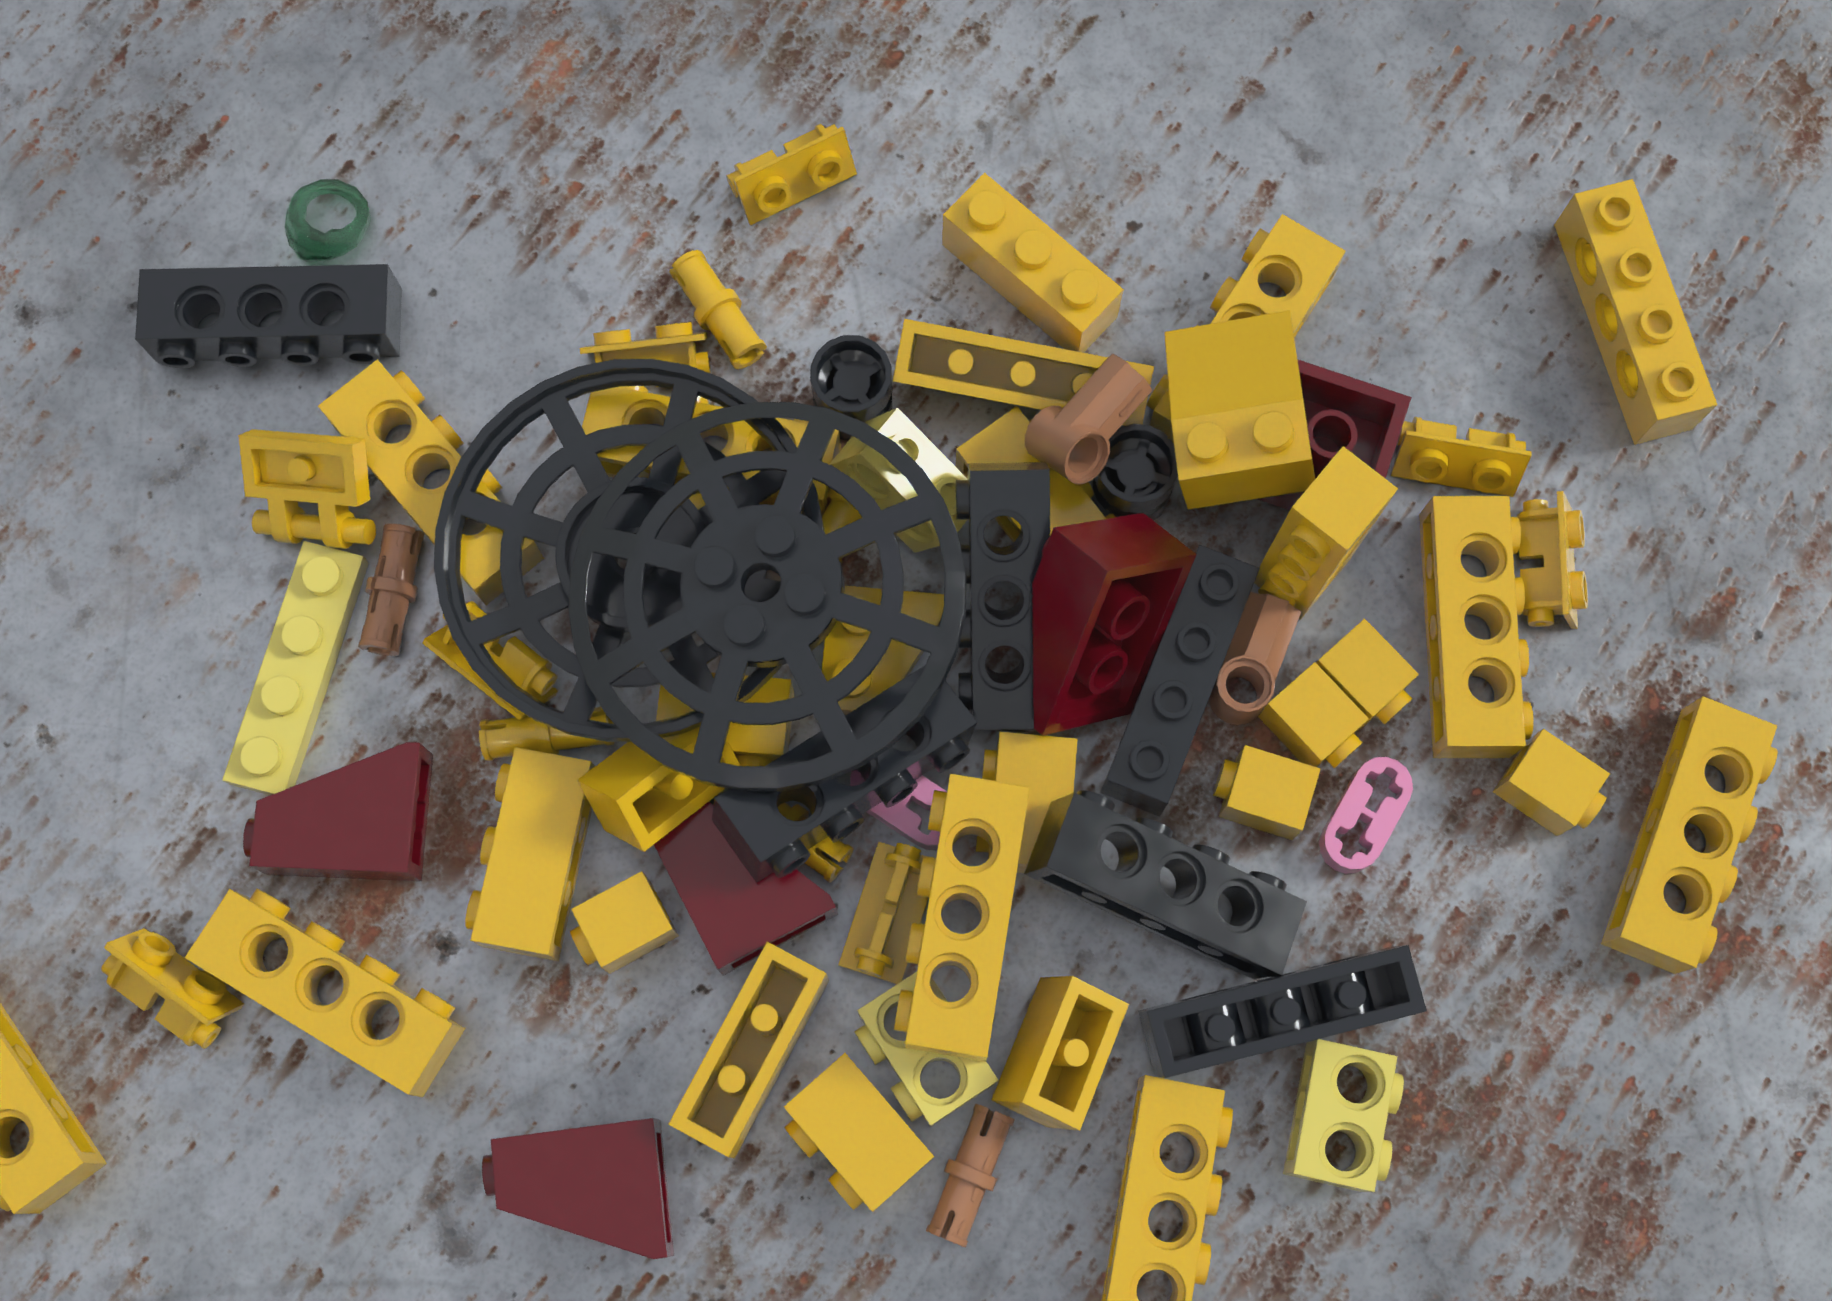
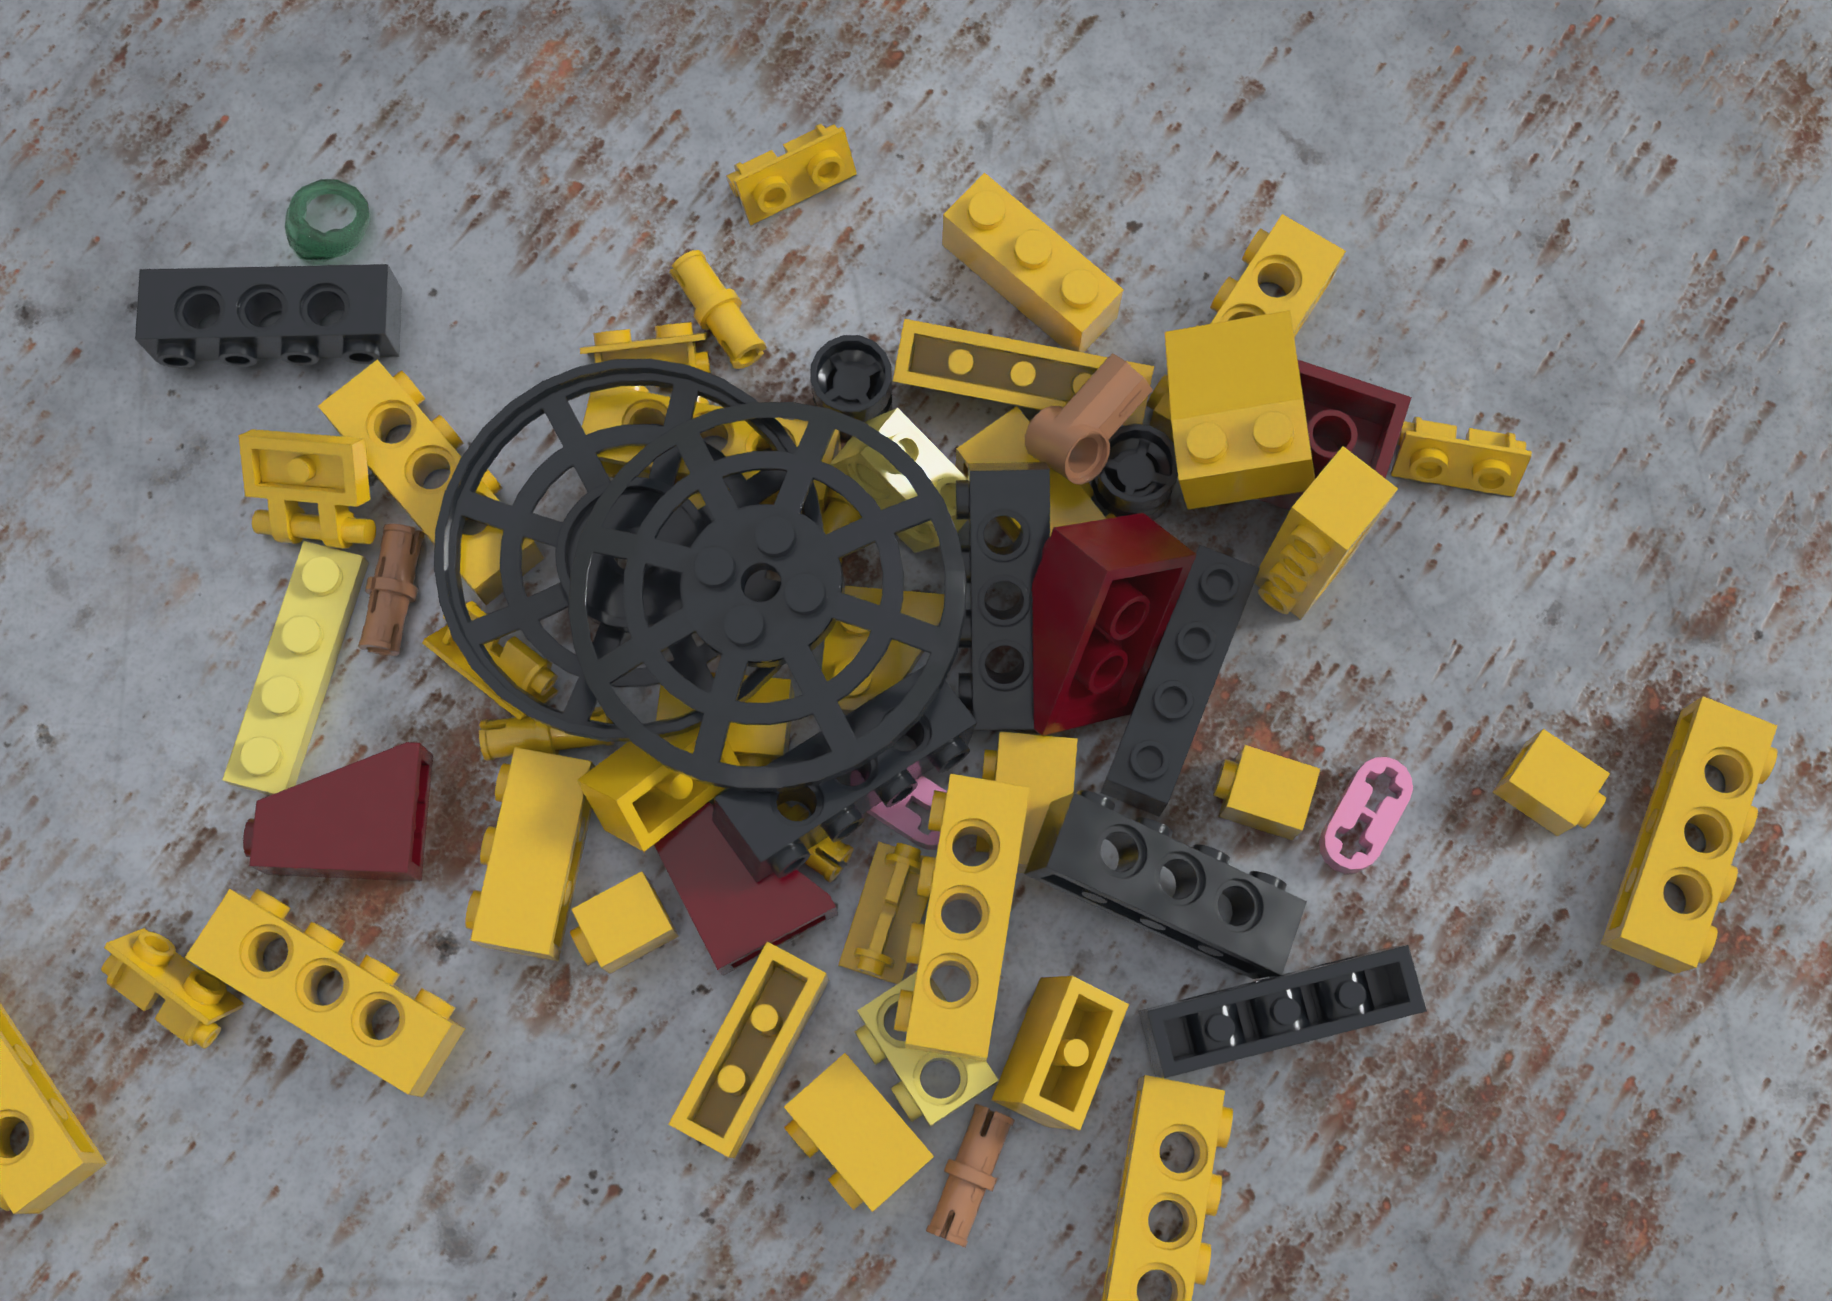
dark red slope [482,1118,674,1259] -> none
nougat piece [1209,592,1301,725] -> none
yellow brick [1258,662,1369,769] -> none
light yellow brick [1283,1039,1404,1192] -> none
yellow brick [1316,618,1419,730] -> none
yellow brick [1419,496,1534,758] -> none
yellow hinge [1517,491,1588,629] -> none
yellow brick [1554,179,1718,445] -> none

